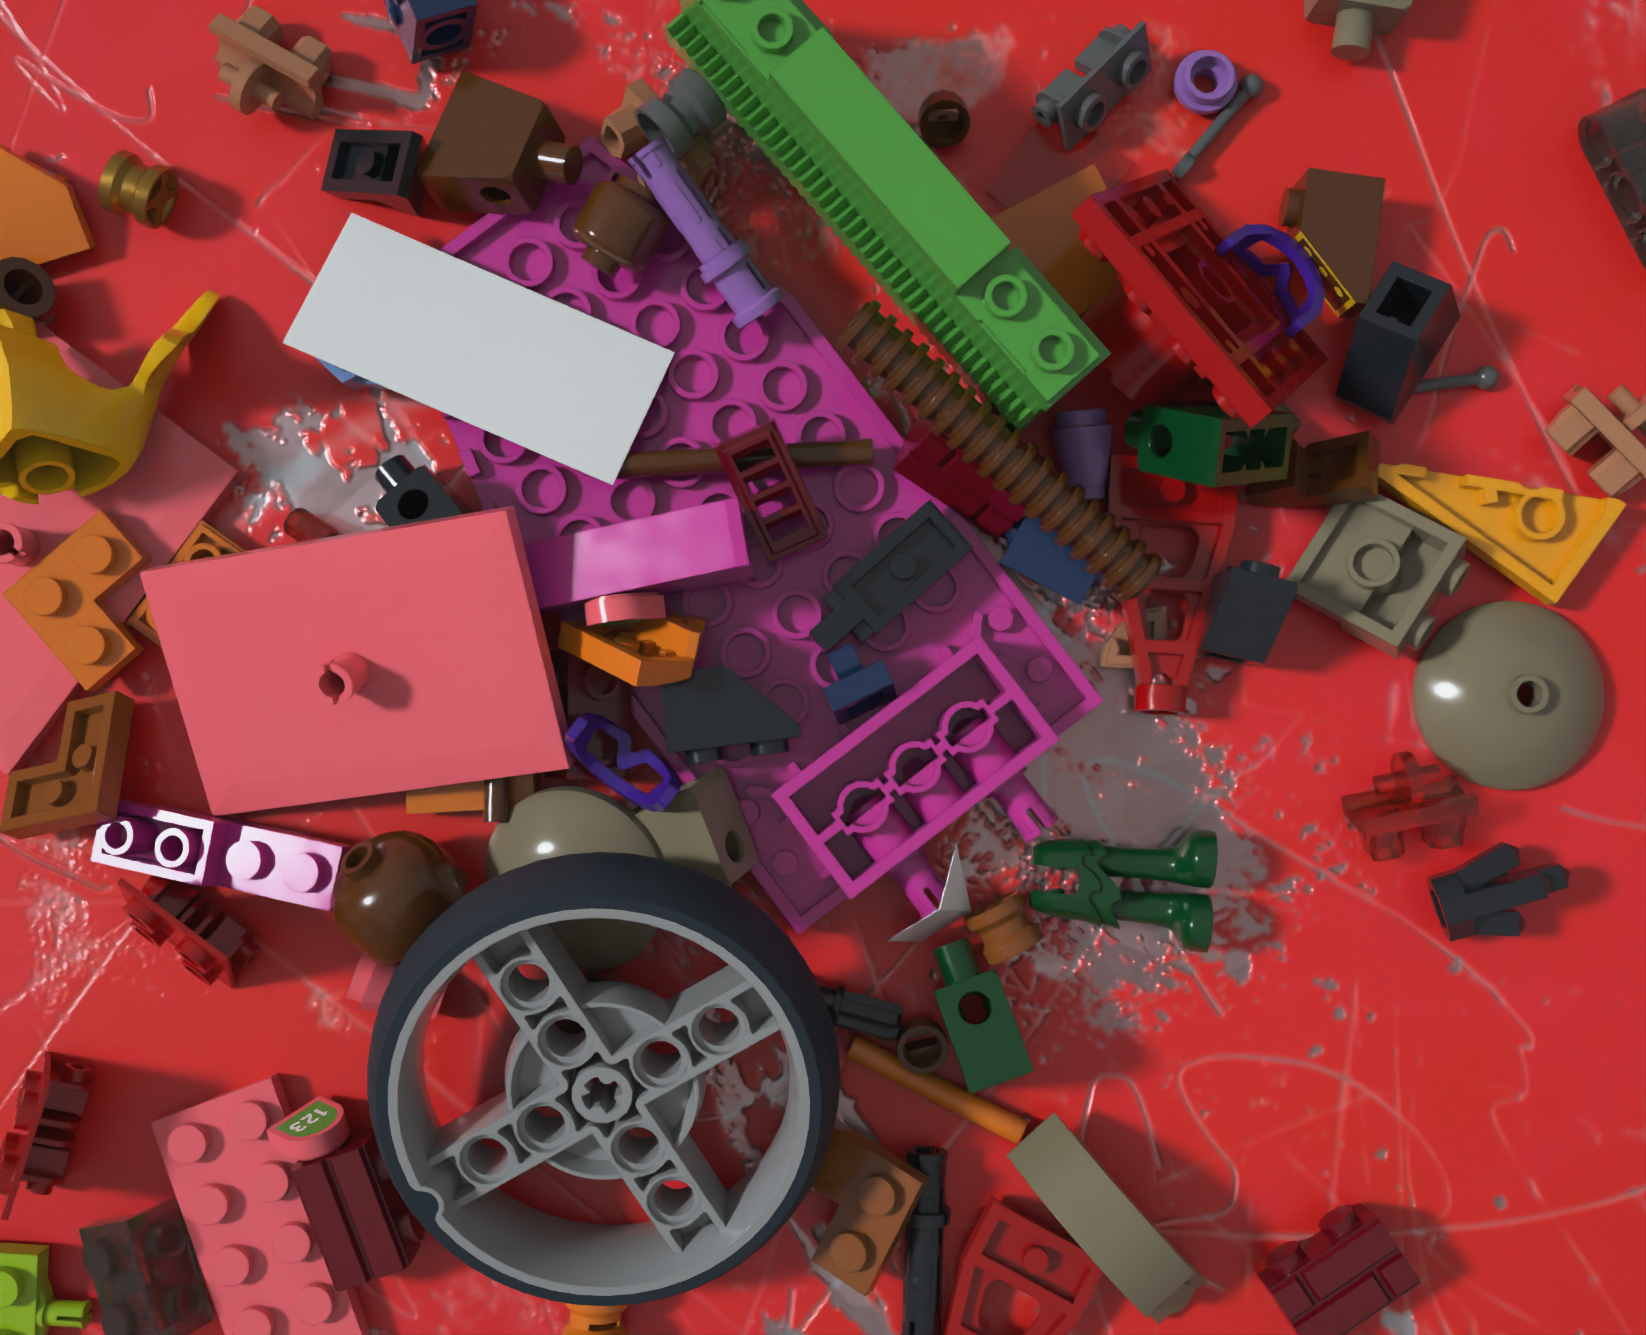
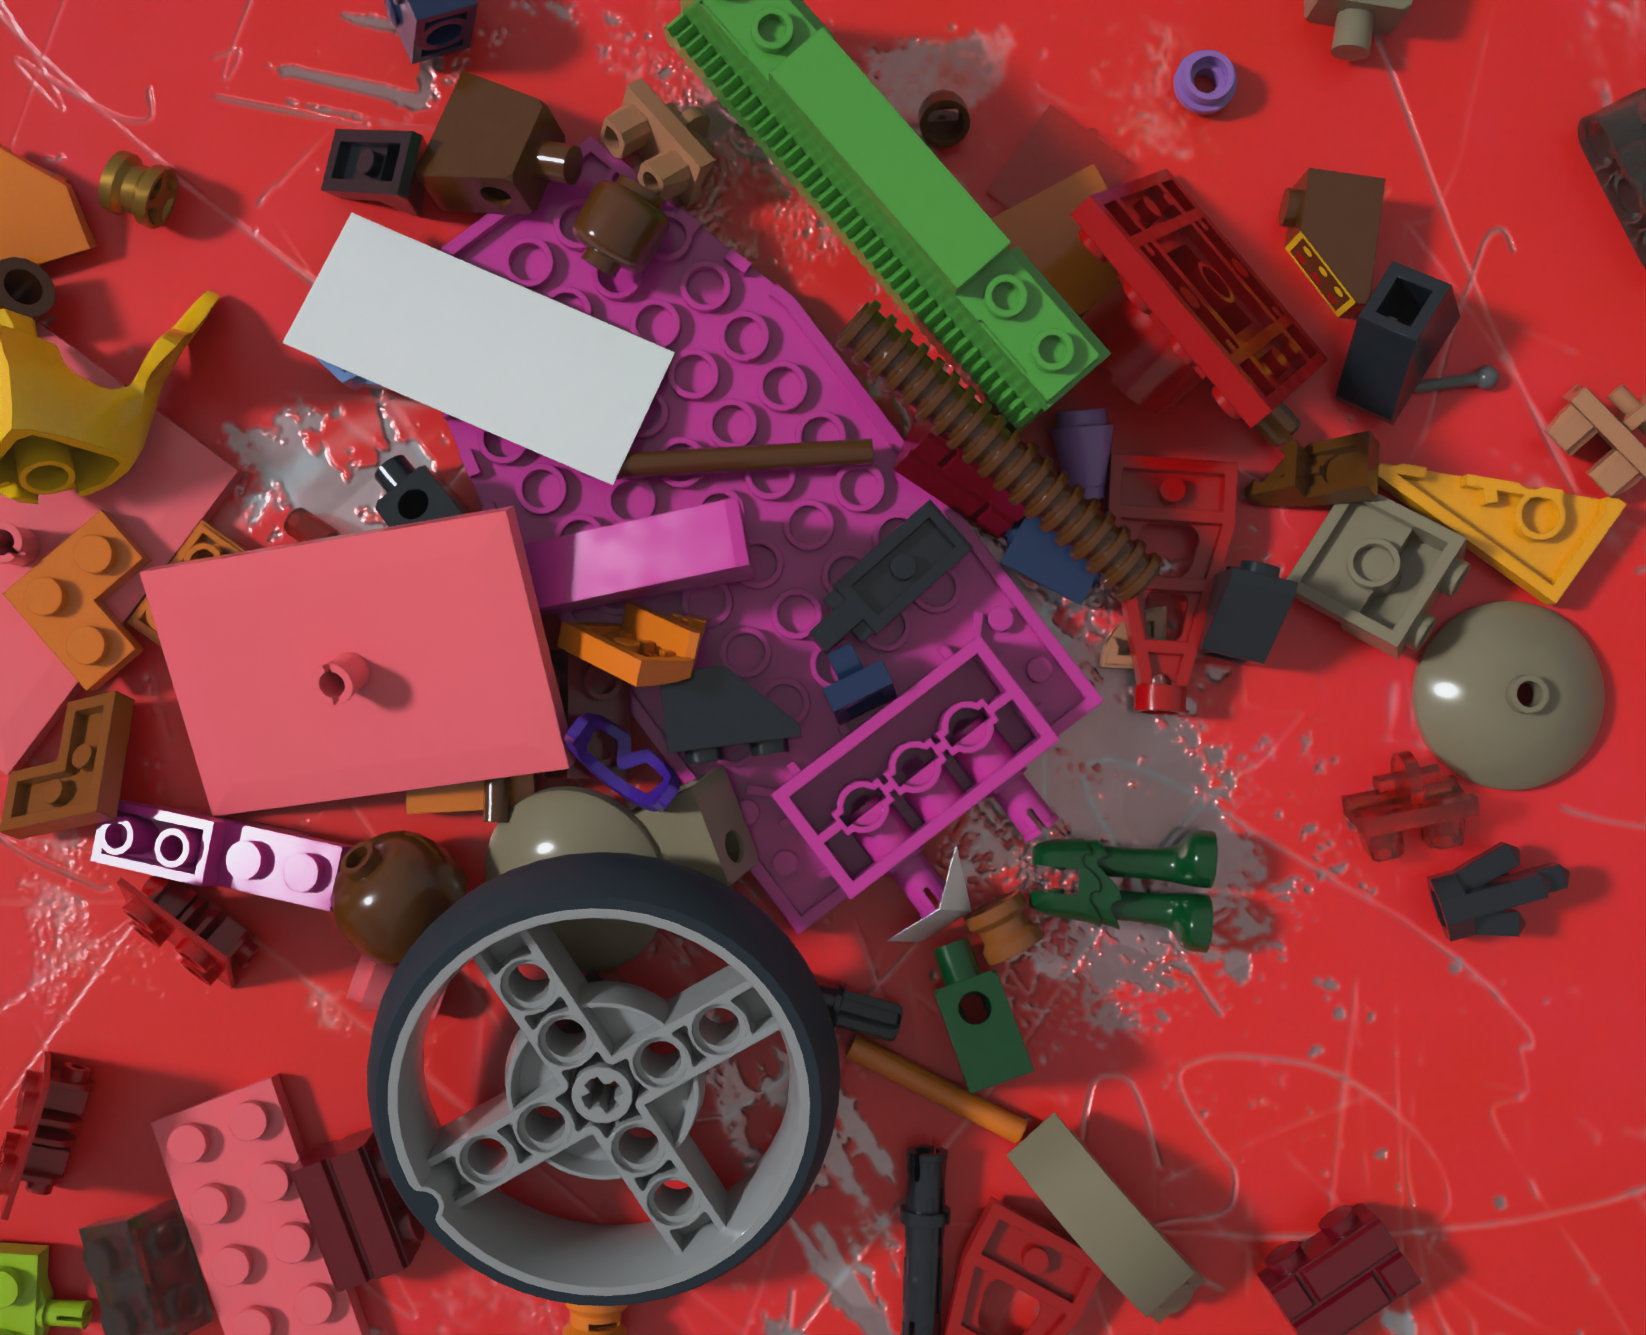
nougat hips [208,5,333,120] -> none
coral tile [266,1095,350,1161] -> none
coral tile [584,592,666,628] -> none
medium lavender pin [627,135,785,329] -> none
dark grey wheel [634,67,727,161] -> none
dark red slope [714,417,828,563] -> none
dark orange plate [811,1119,930,1296] -> none
reddish brown hinge [895,1017,948,1074] -> none
dark grey hinge [1032,21,1152,151] -> none
dark green torso [1124,401,1295,488] -> none
dark grey hinge [1170,73,1264,180] -> none
dark purple helmet [1215,223,1325,339] -> none

